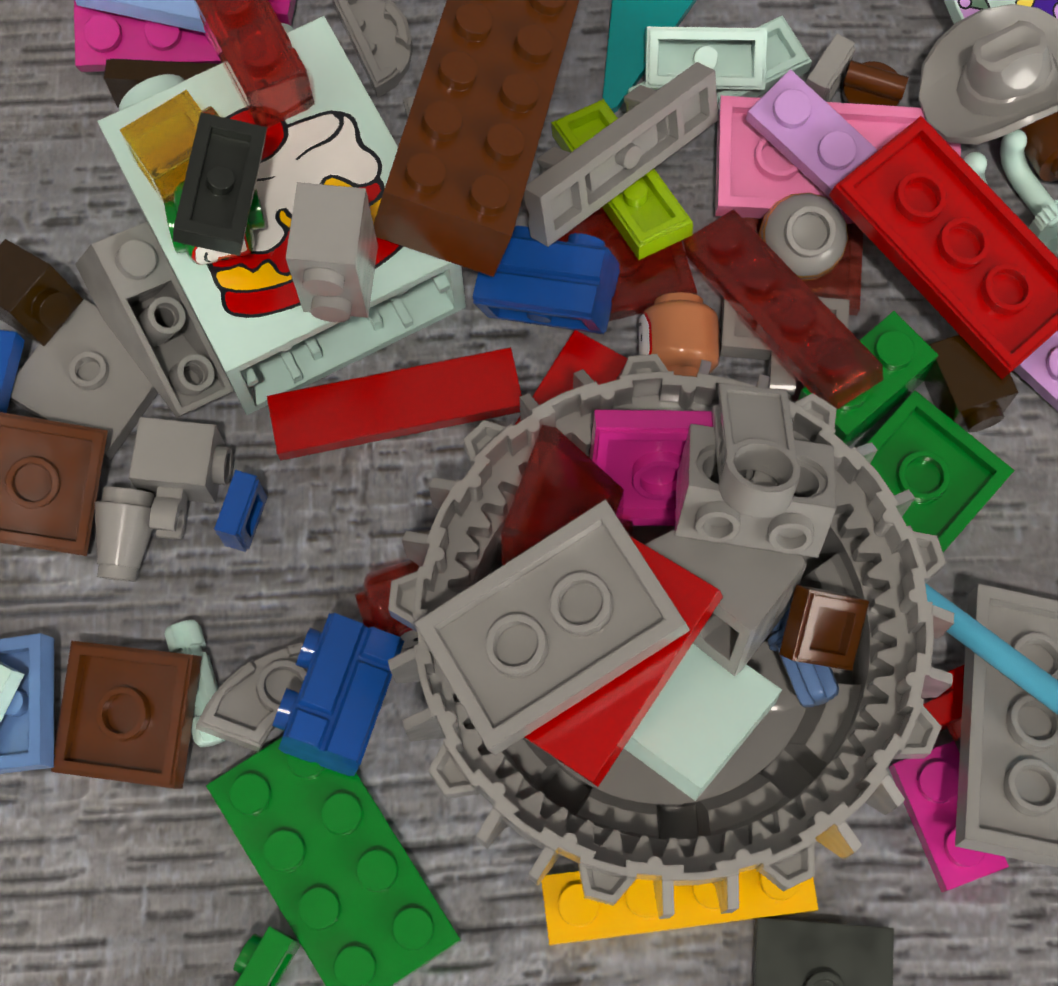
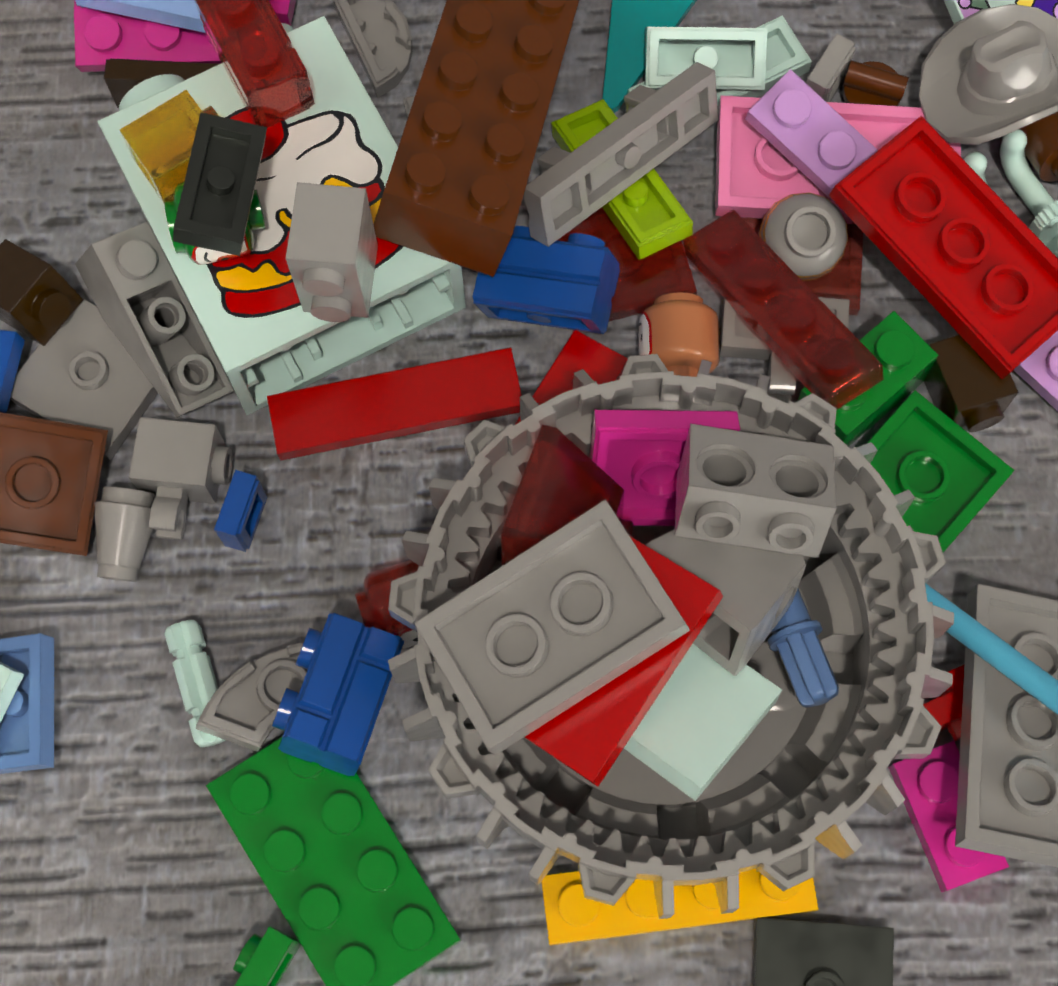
reddish brown plate [51,641,202,789] -> none
light grey piece [712,384,801,518] -> none
reddish brown tile [779,584,869,671] -> none

